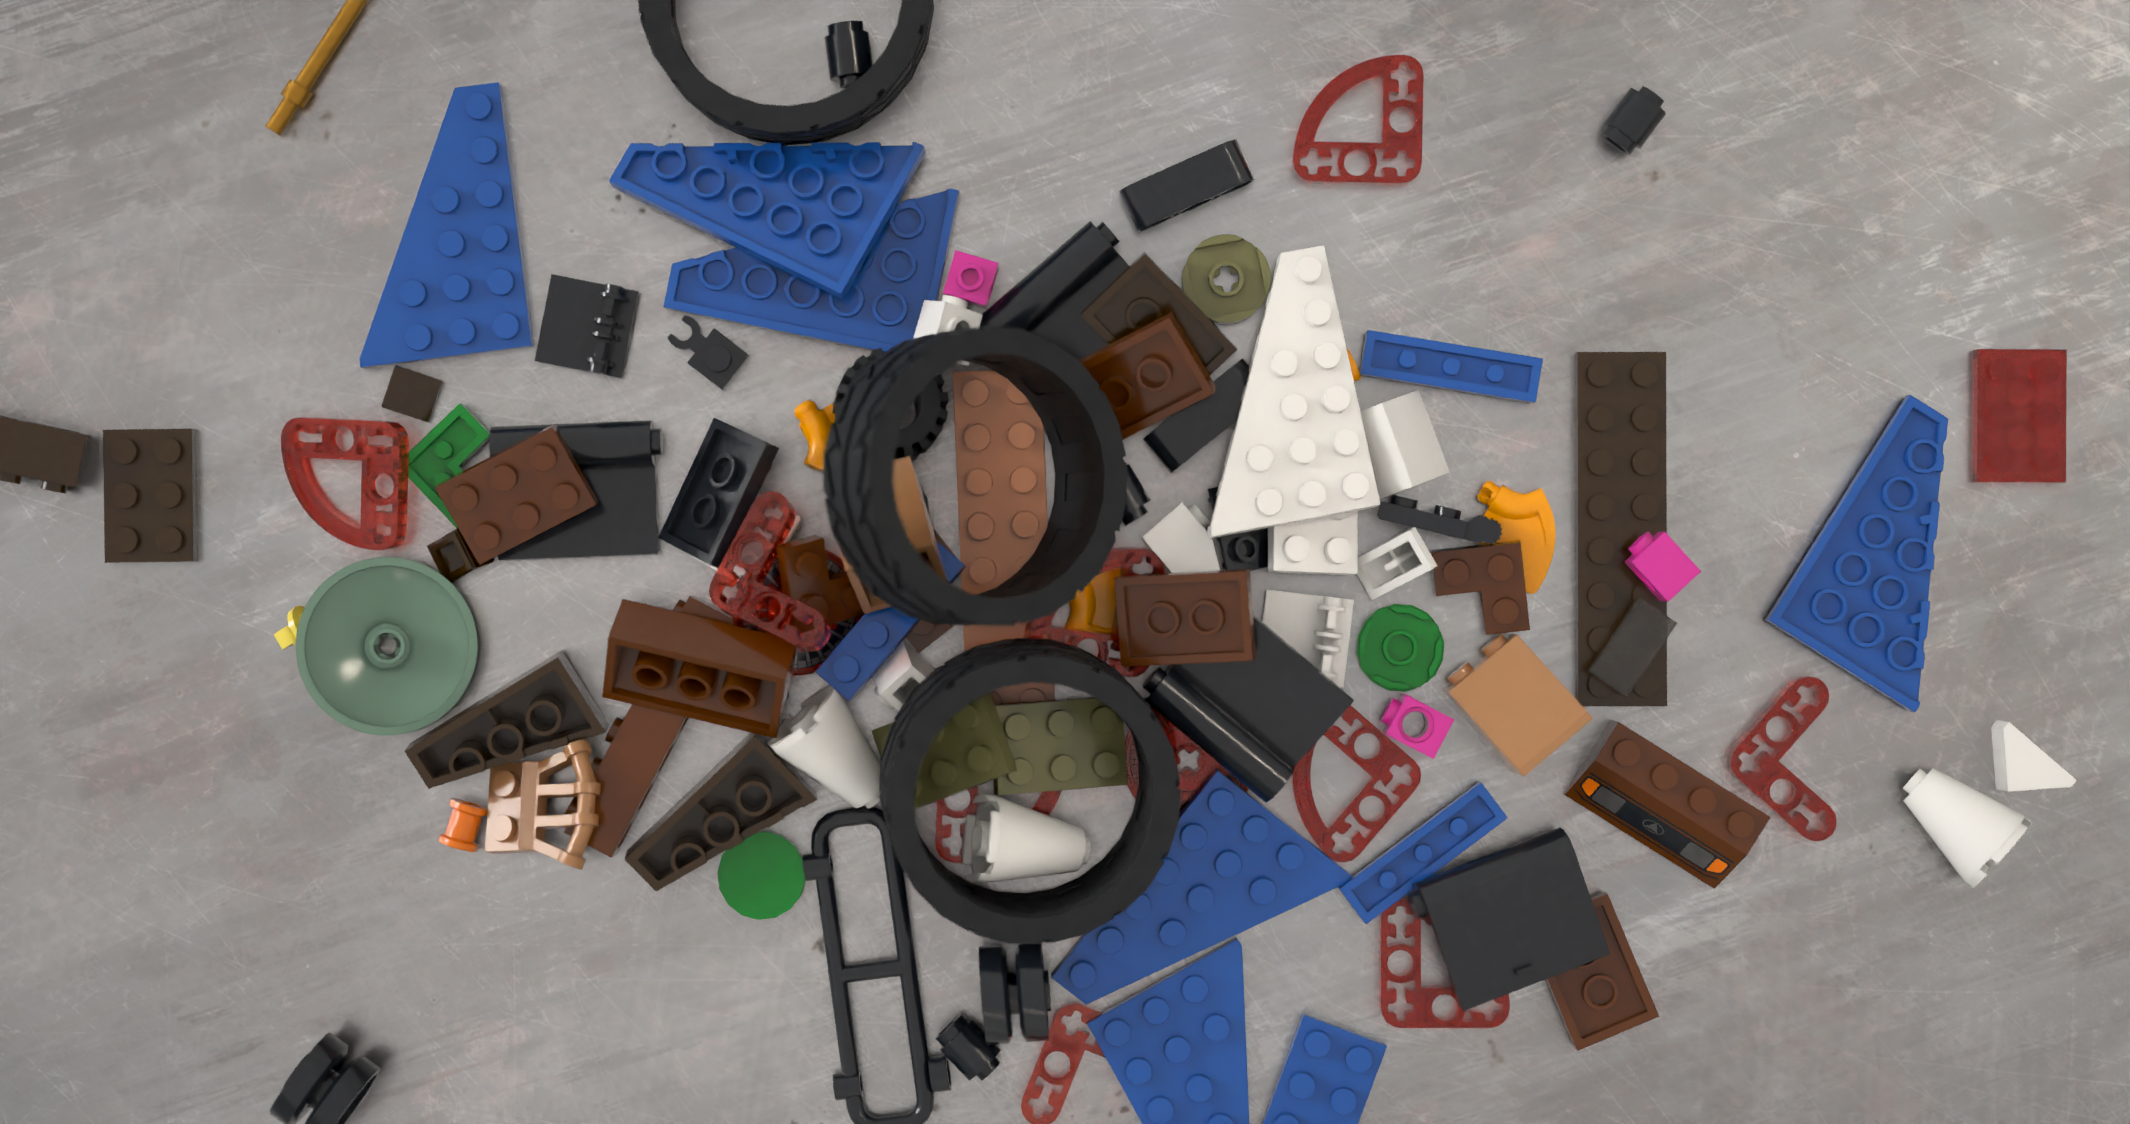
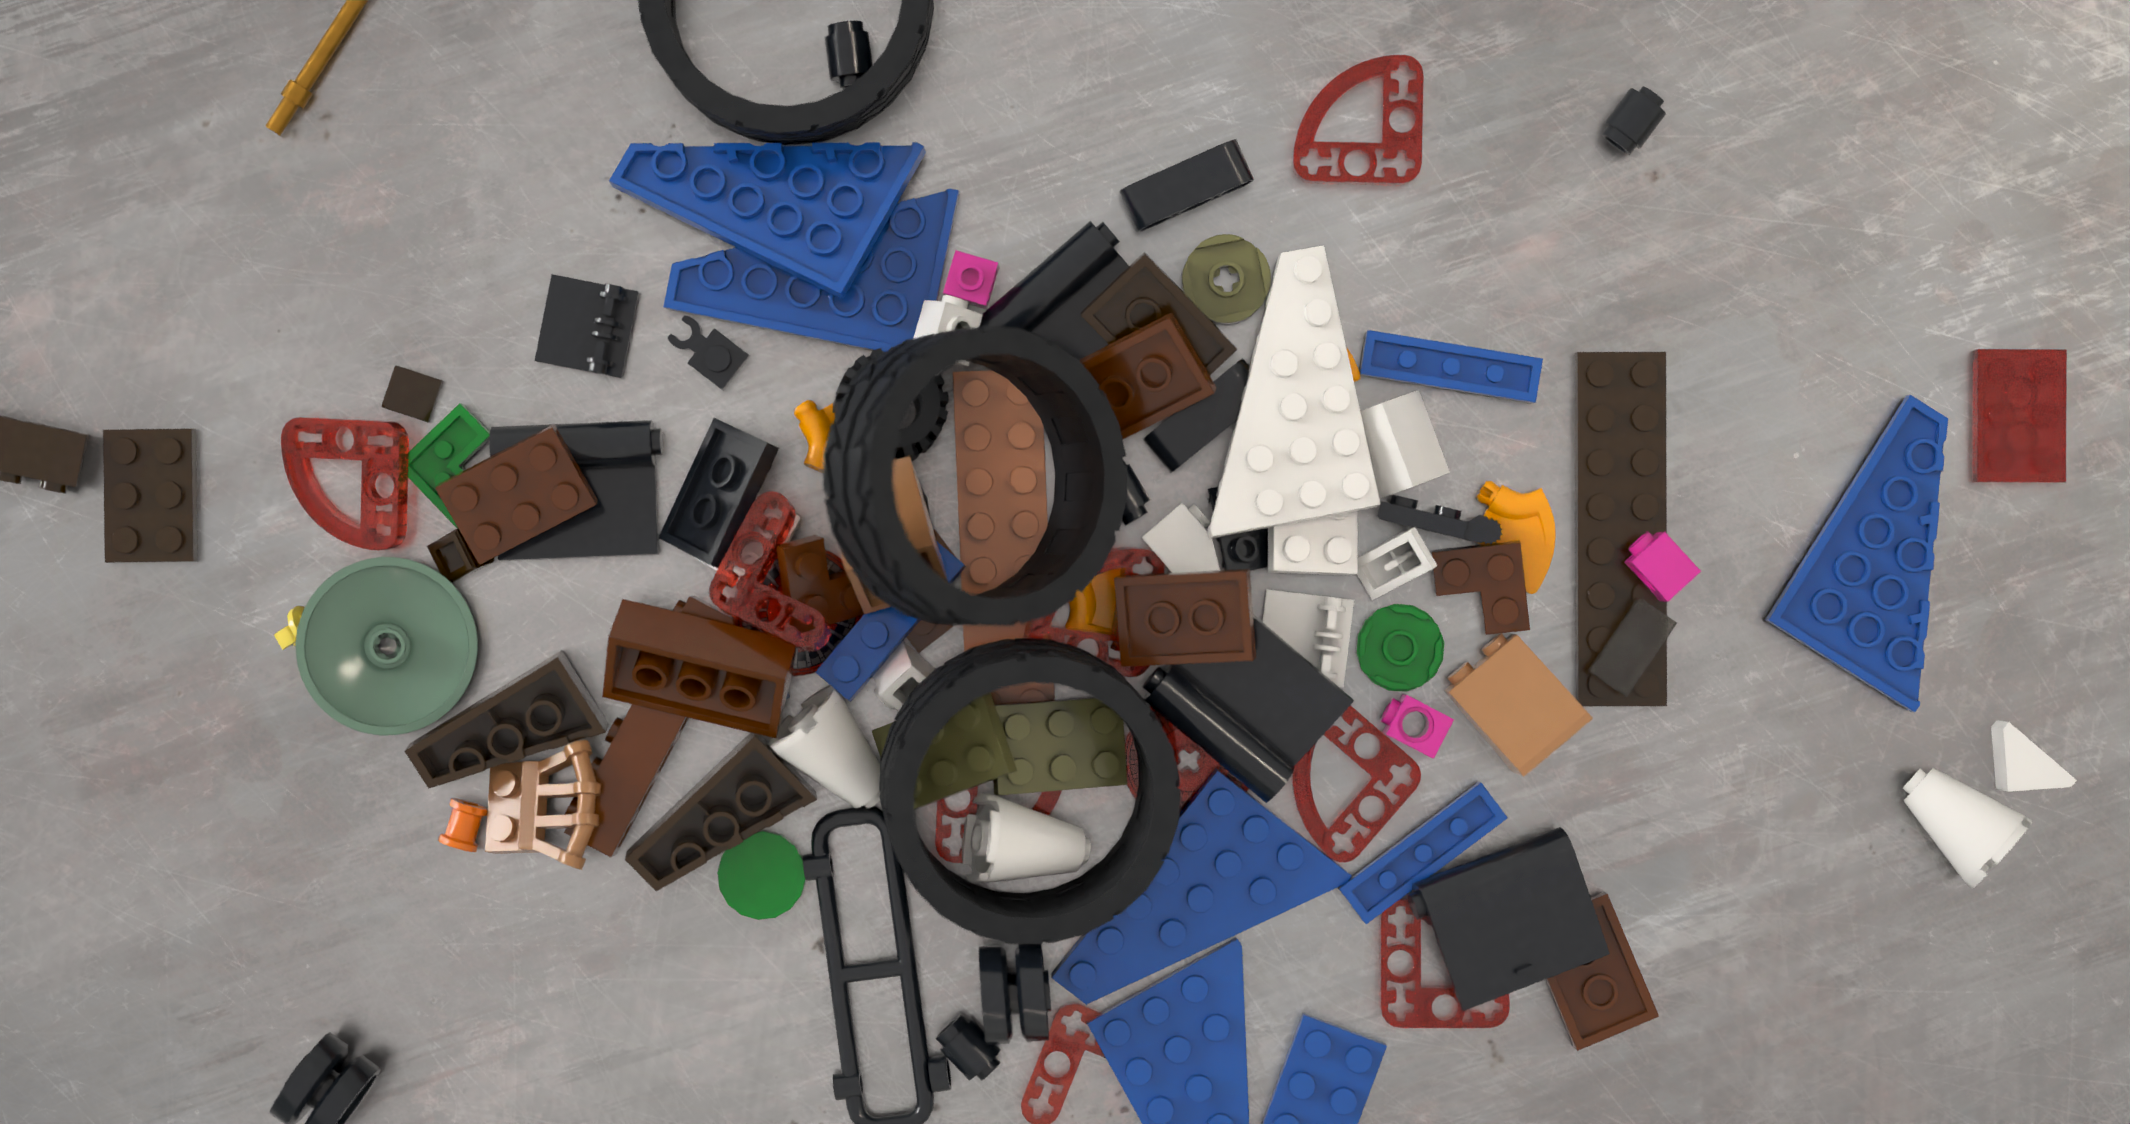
blue wing [359,82,535,368] -> none
reddish brown slope [1564,720,1771,889] -> none
clear red beam [1726,676,1837,841] -> none

